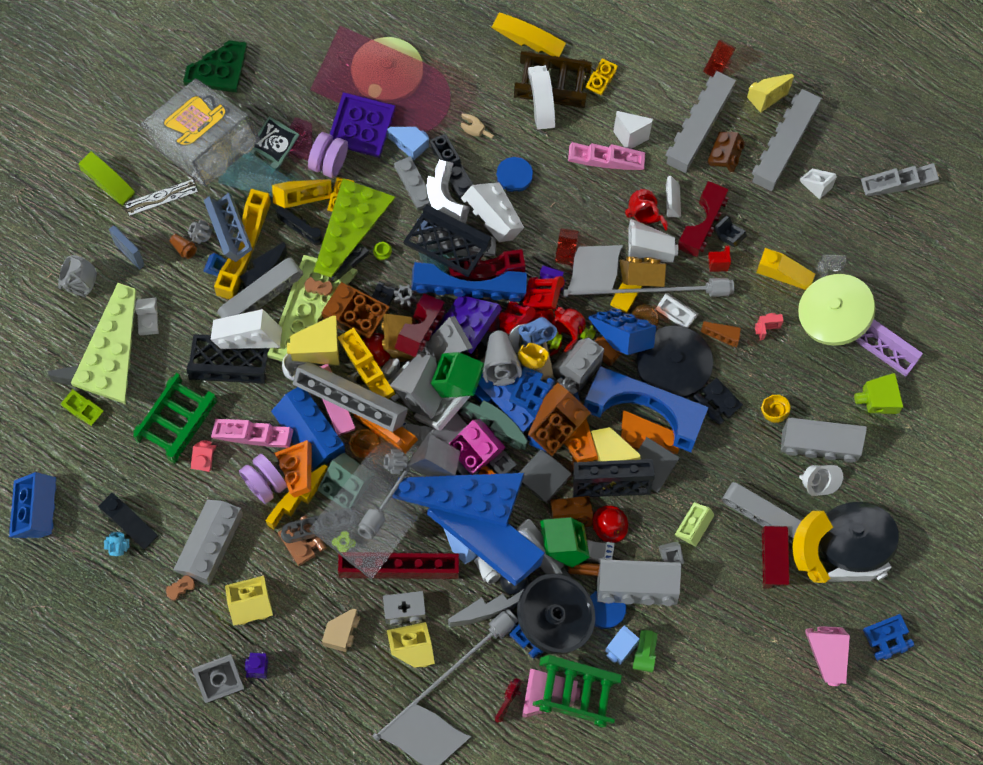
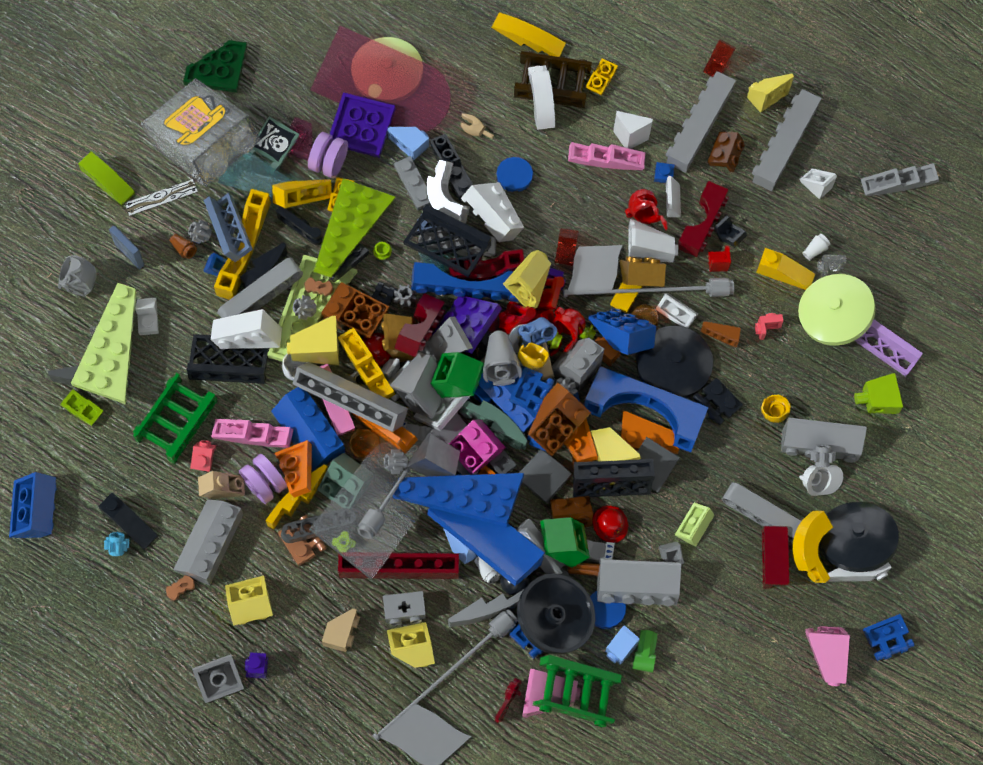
none -> tan slope [198,471,245,499]
none -> light grey gear [293,295,316,320]
none -> light yellow slope [503,250,551,309]
none -> blue plate [654,162,675,183]
none -> white cone [802,234,830,261]
none -> light grey gear [810,445,836,467]

